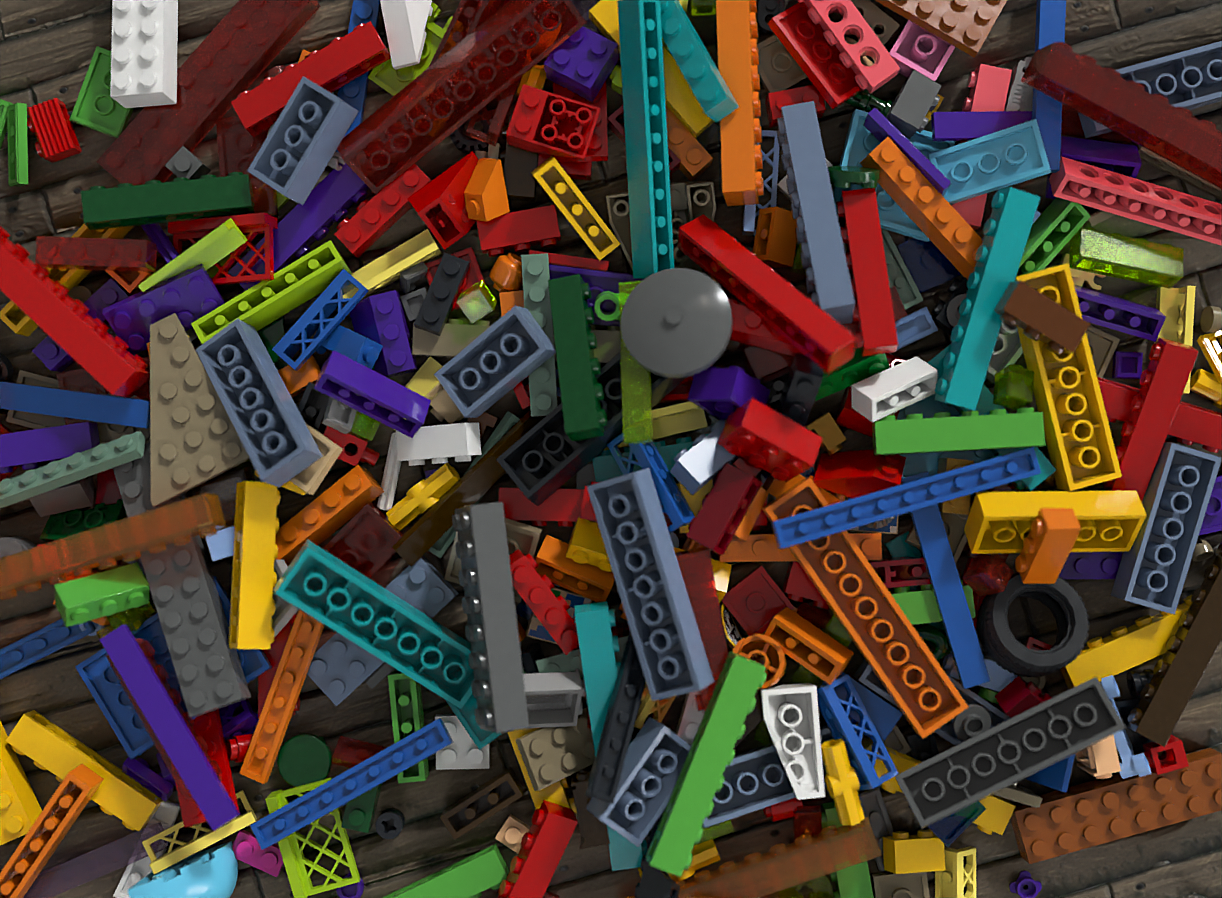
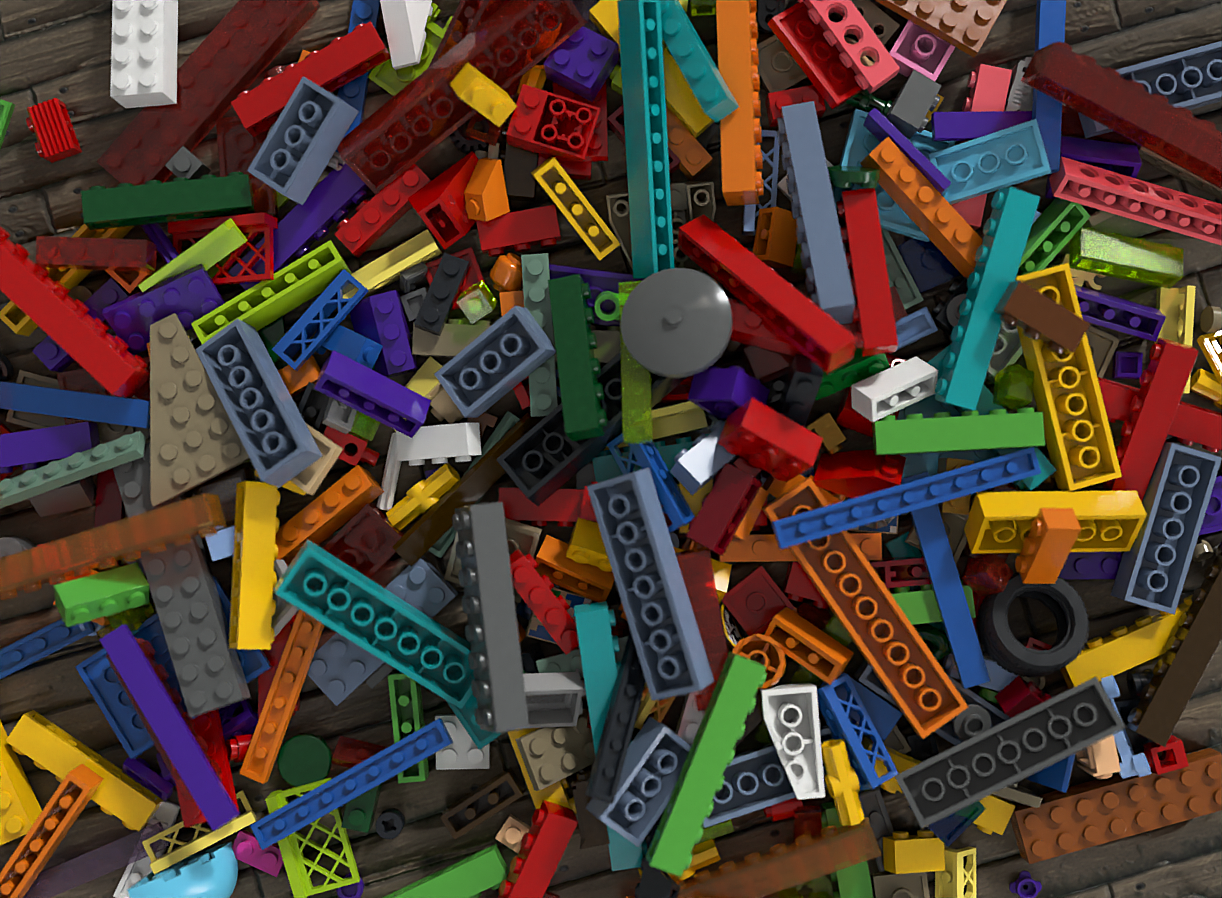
bright green tile [7,103,28,187] -> none
dark green wing [40,499,127,550] -> none
bright green tile [70,46,134,140] -> none
red tile [529,250,610,271] -> none
none -> yellow brick [450,63,517,127]

